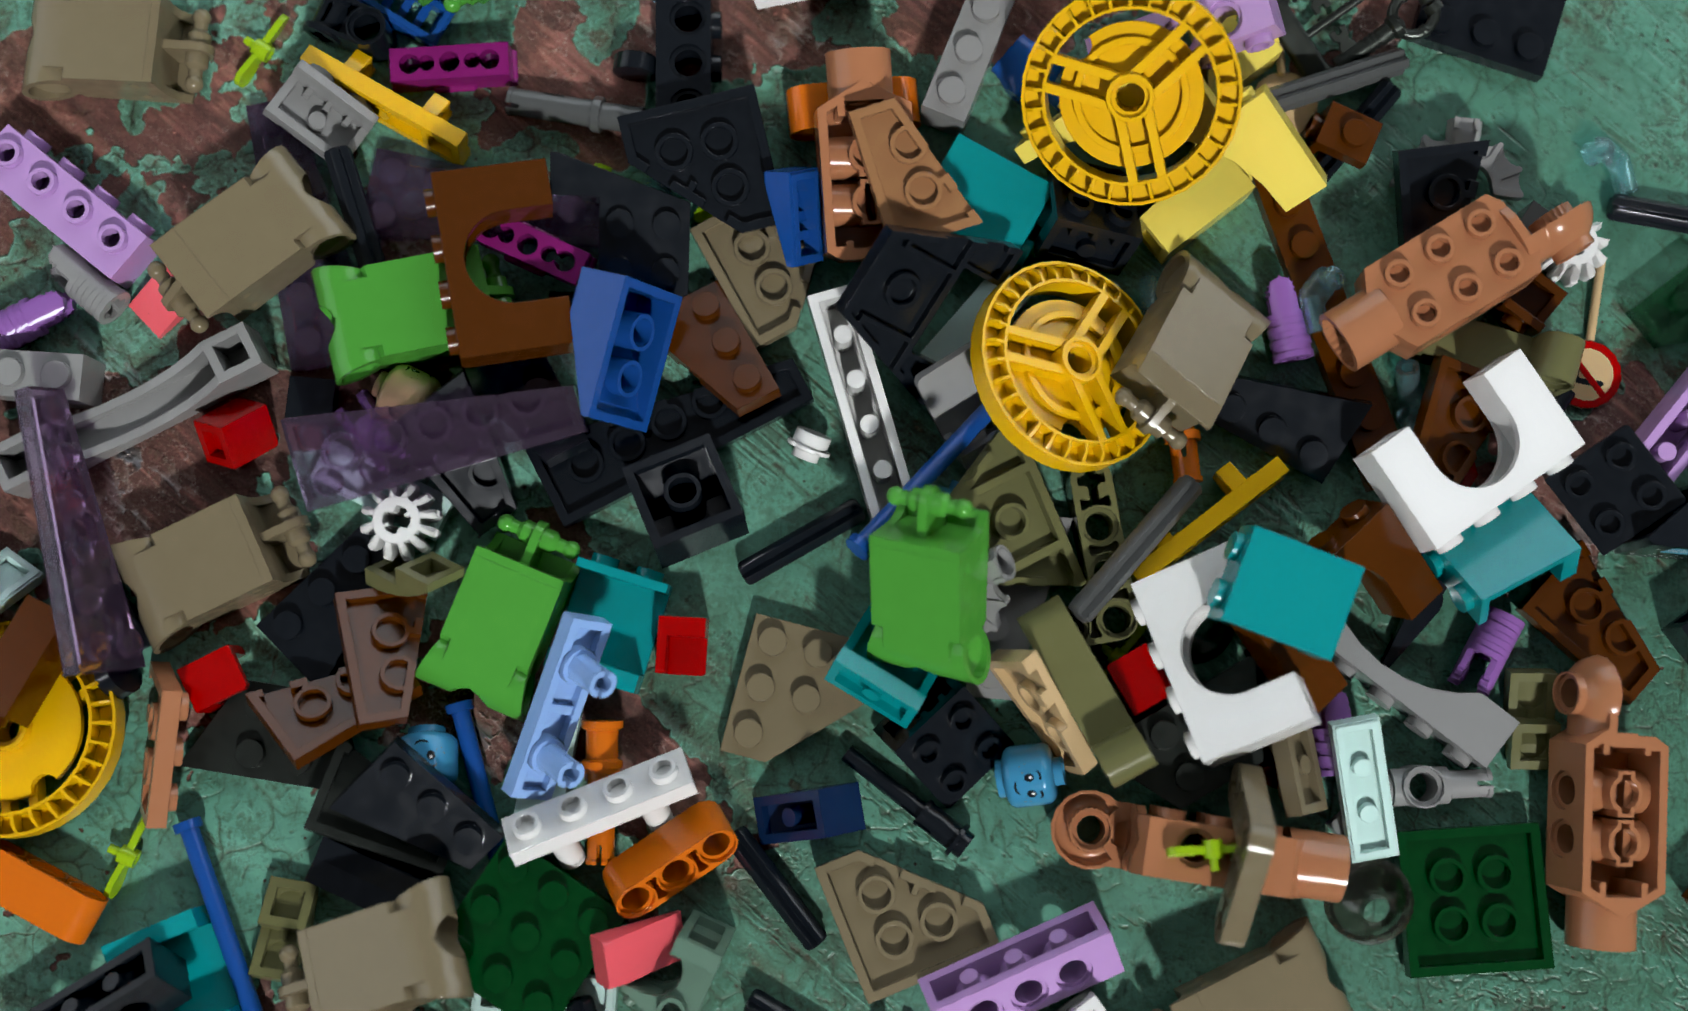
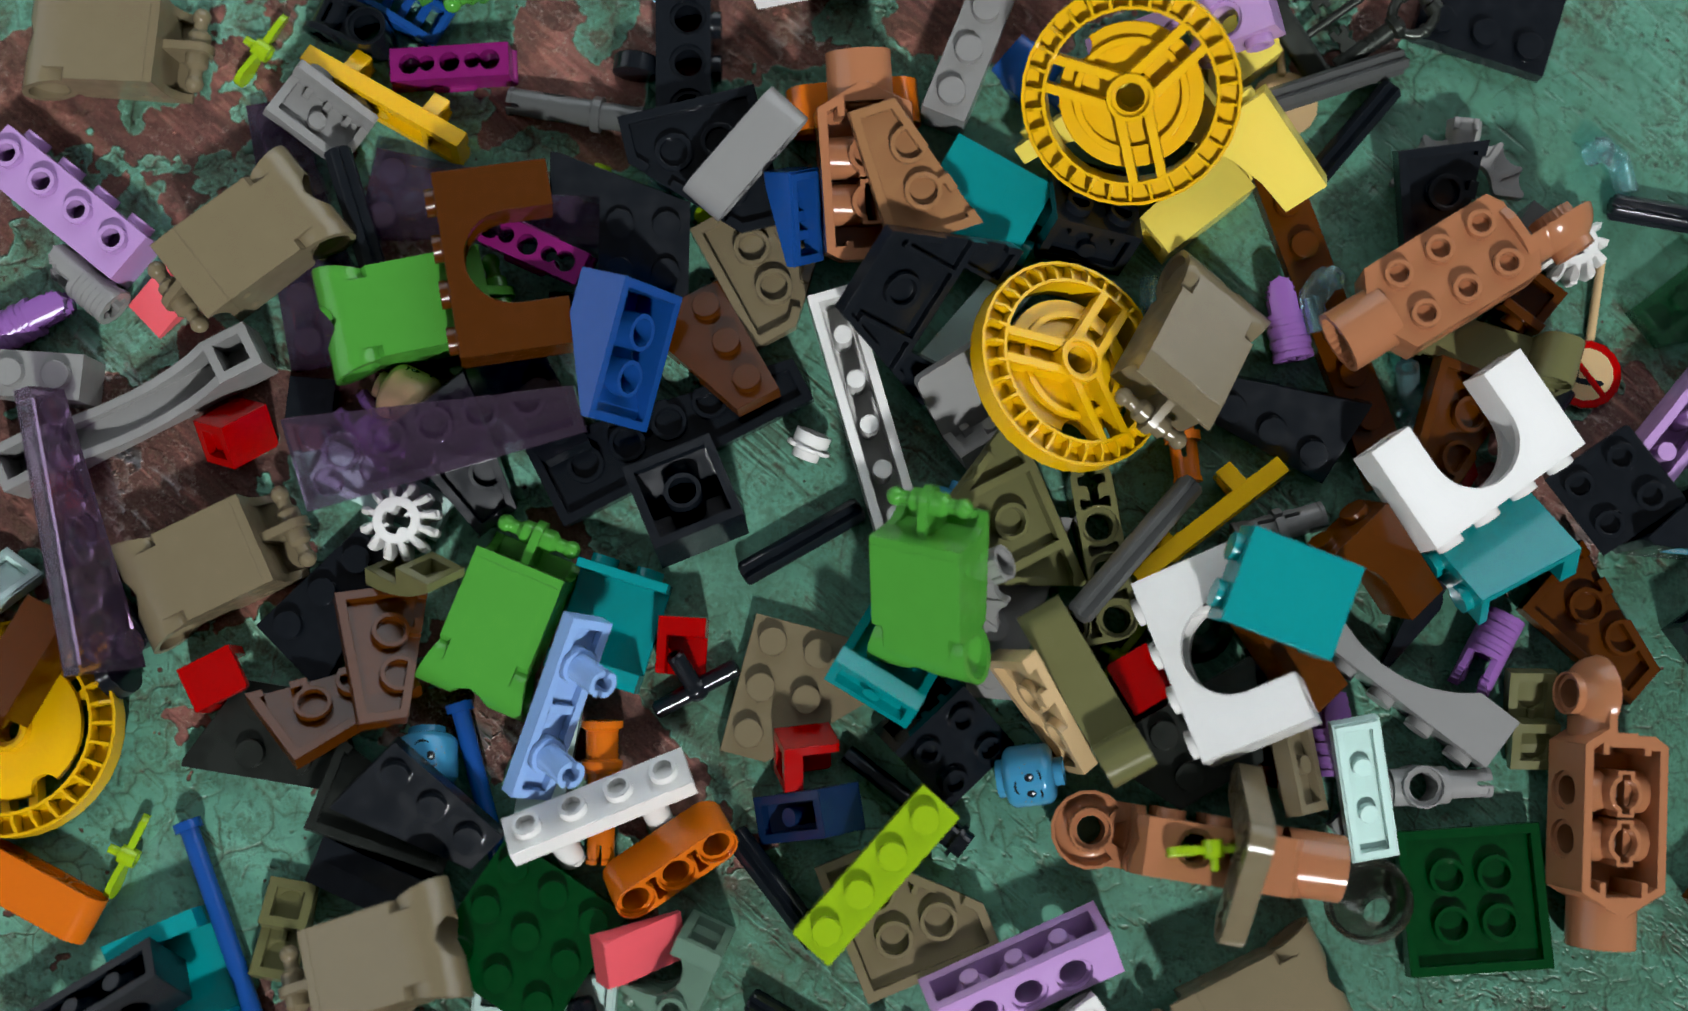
nougat wing [140,661,189,829] -> none
blue bar [846,403,991,561] -> none
reddish brown bracket [1302,101,1383,169] -> none
none -> black piece [652,649,741,718]
none -> light grey beam [683,86,809,222]
none -> red panel [773,722,840,793]
none -> lime brick [792,782,960,967]
none -> light grey pin [1229,501,1329,538]

